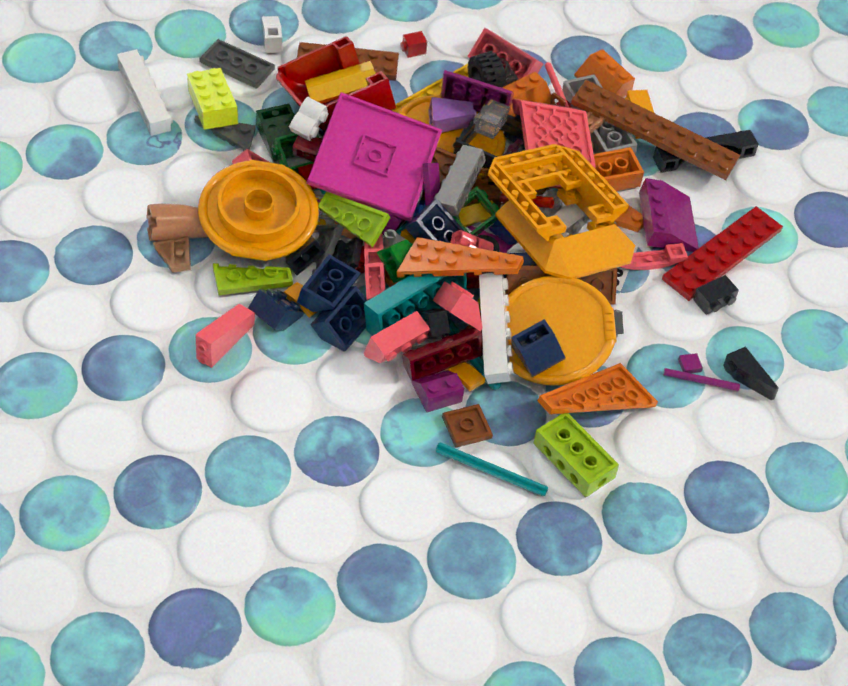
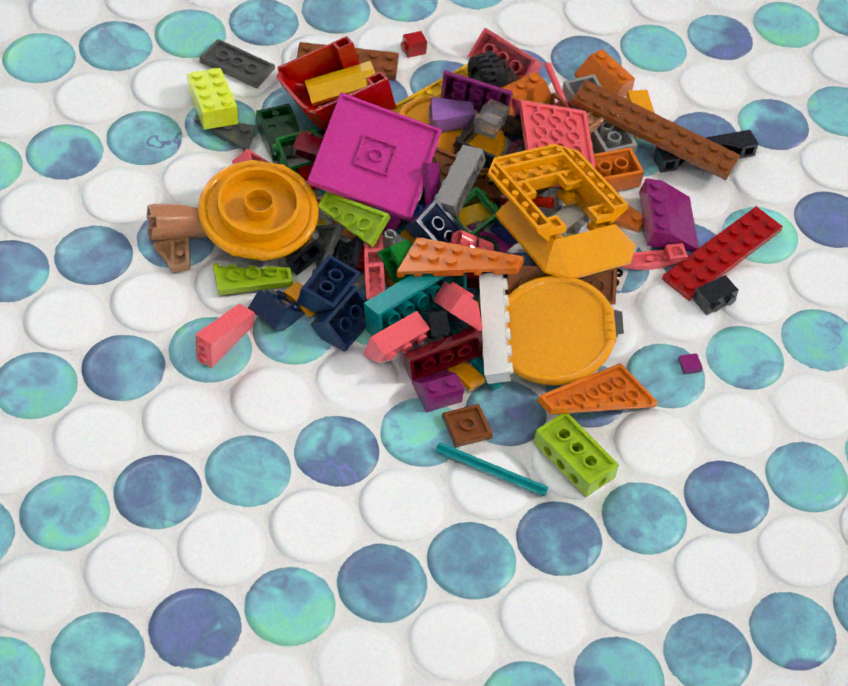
white brick [117,49,173,136] -> none
white slope [262,16,282,53] -> none
white brick [289,97,328,141] -> none
dark blue slope [511,319,566,377] -> none
magenta bar [663,368,740,391] -> none
black slope [723,346,779,400] -> none

